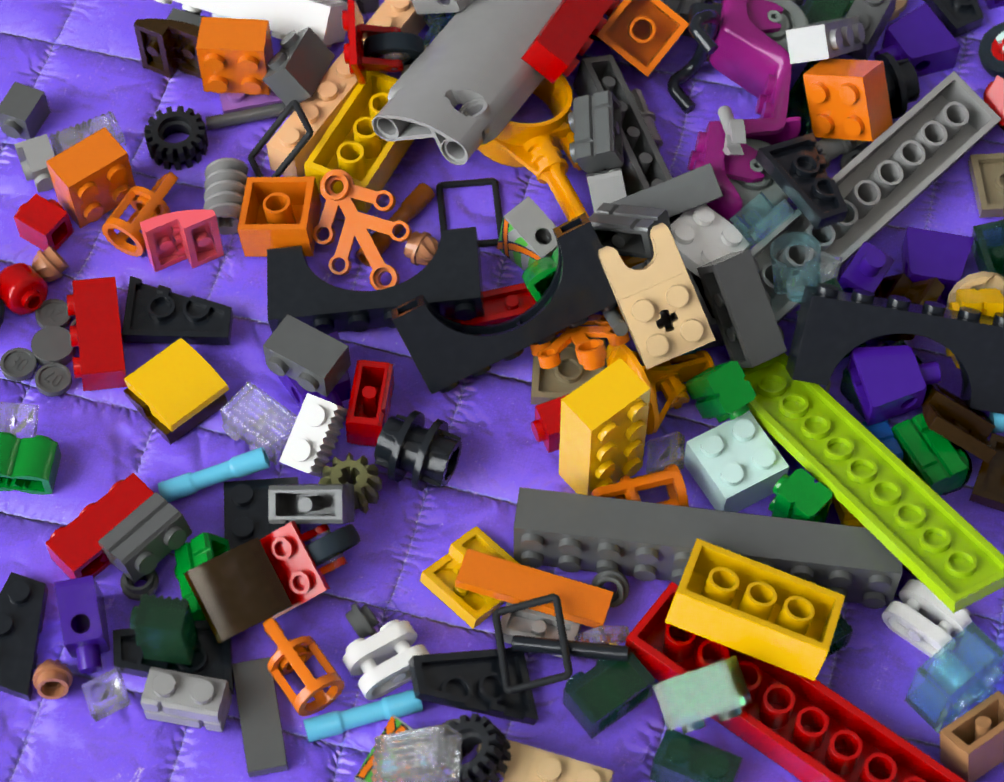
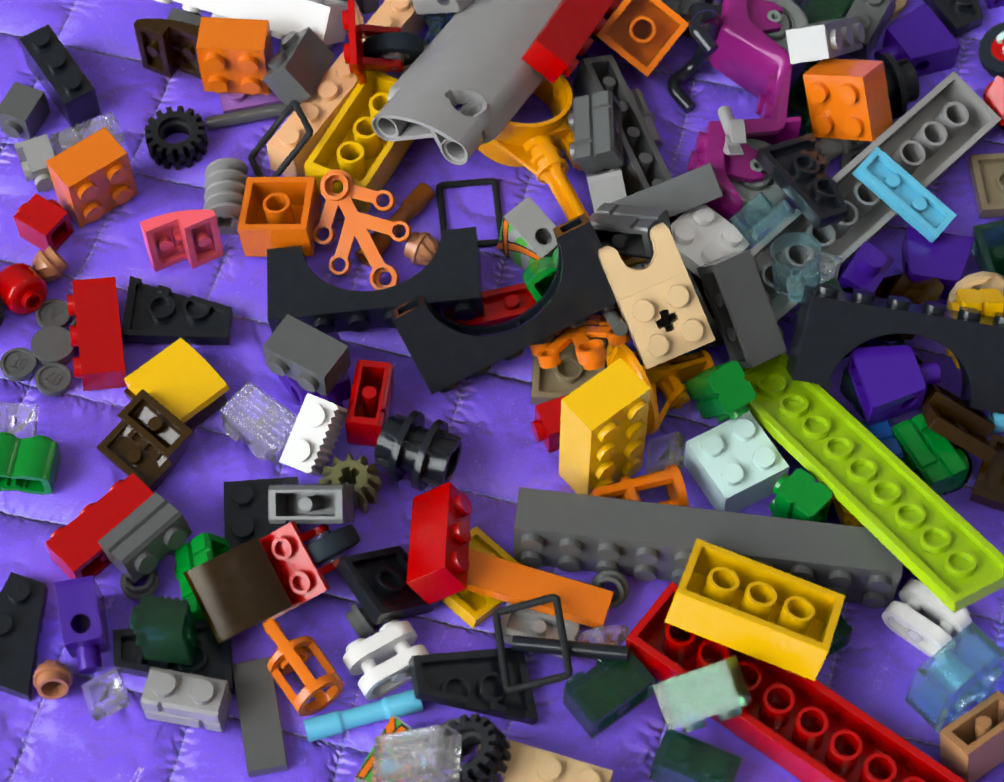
orange piece [102,172,178,257] -> none
medium azure piece [158,447,270,503] -> none
none -> black brick [19,24,101,128]
none -> dark brown slope [96,389,195,492]
none -> black plate [336,546,440,625]
none -> red brick [406,482,472,605]
none -> medium azure plate [852,146,957,243]

